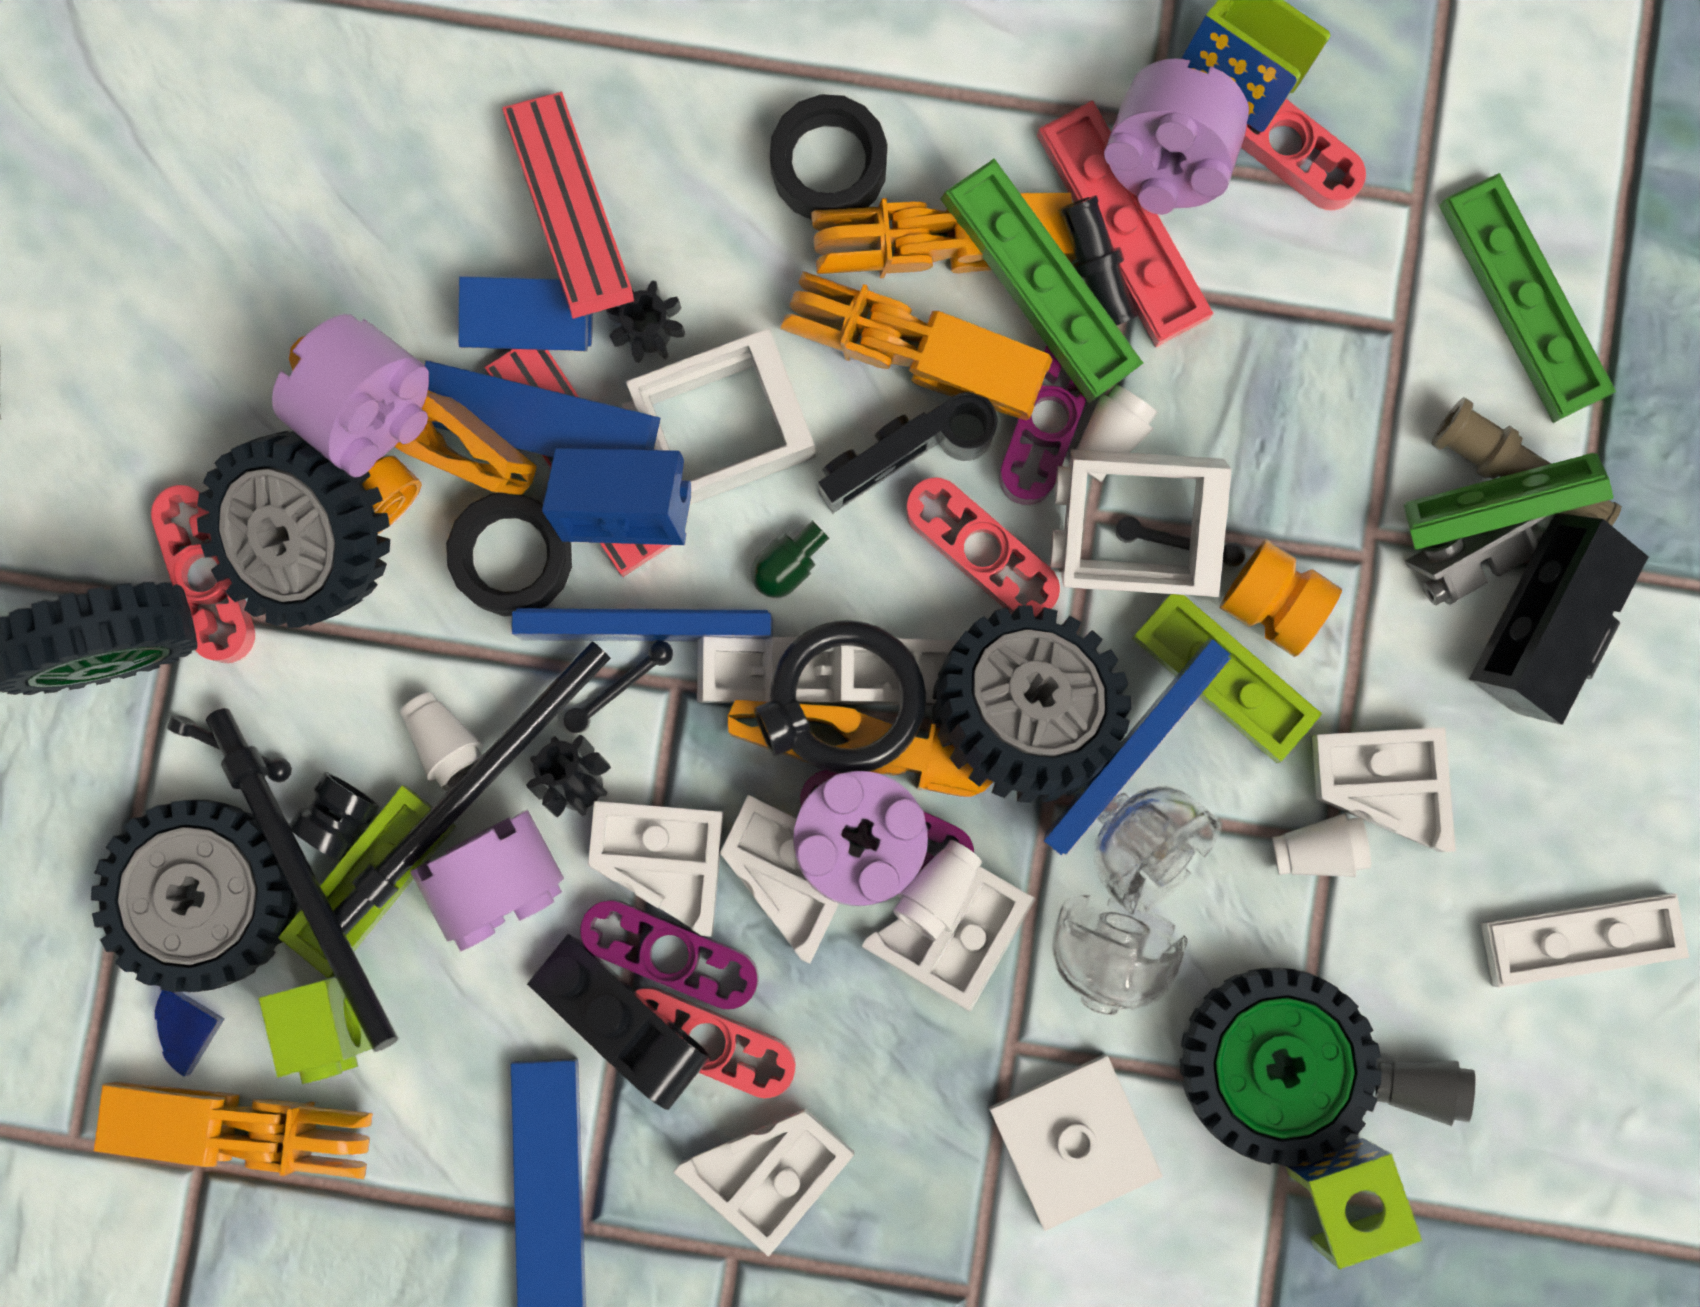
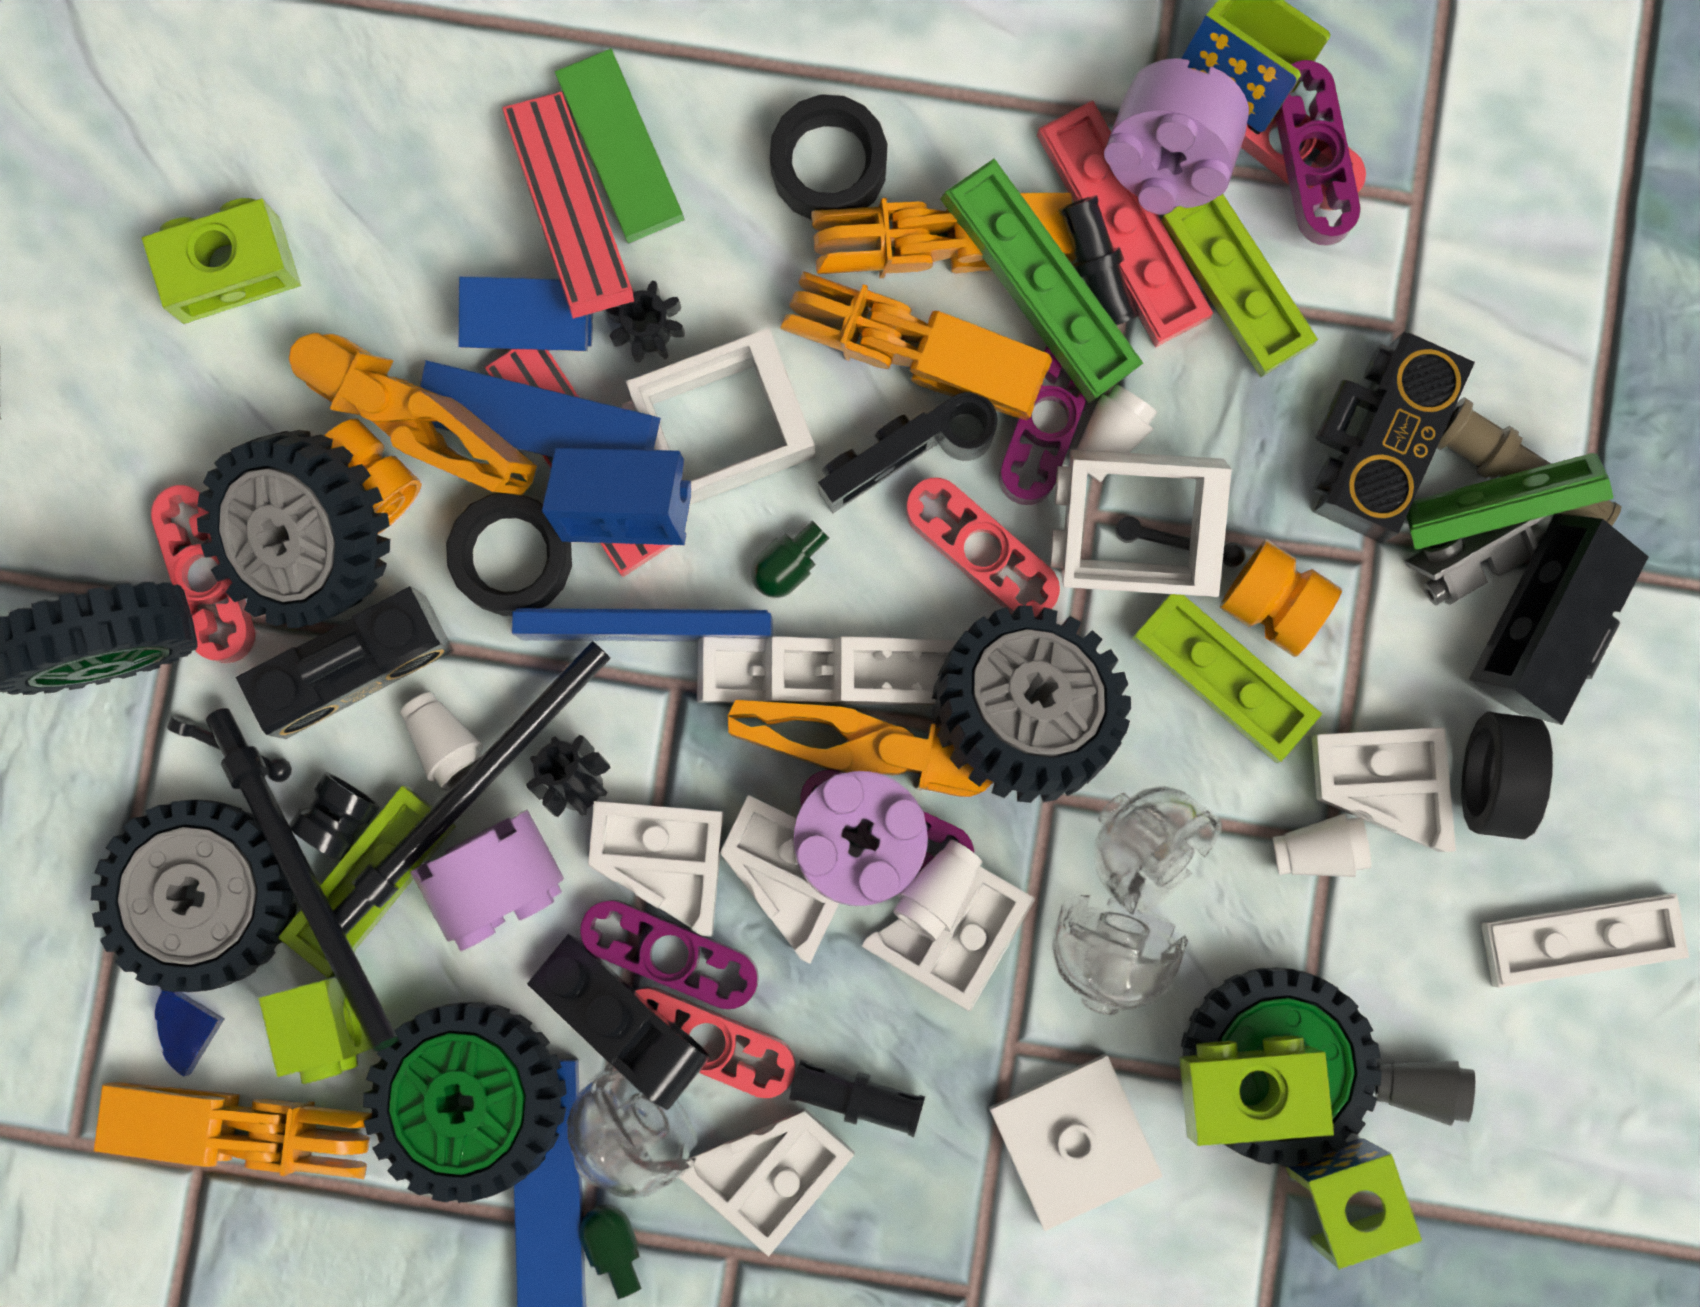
lavender brick [272,315,429,477] -> none
black hinge [563,641,673,734] -> none
black piece [754,620,926,774] -> none
blue tile [1044,637,1231,855] -> none
bright green tile [1439,173,1616,423] -> none
none -> lime brick [141,198,302,324]
none -> black piece [235,586,454,739]
none -> wheel [363,1002,567,1203]
none -> bright green tile [555,48,685,244]
none -> clear cylinder [567,1064,698,1199]
none -> dark green cylinder [579,1205,642,1299]
none -> black pin [789,1059,925,1137]
none -> lime plate [1161,194,1318,378]
none -> lime brick [1179,1036,1334,1146]
none -> magenta beam [1275,60,1361,246]
none -> black piece [1313,332,1475,543]
none -> black tyre [1461,712,1553,840]

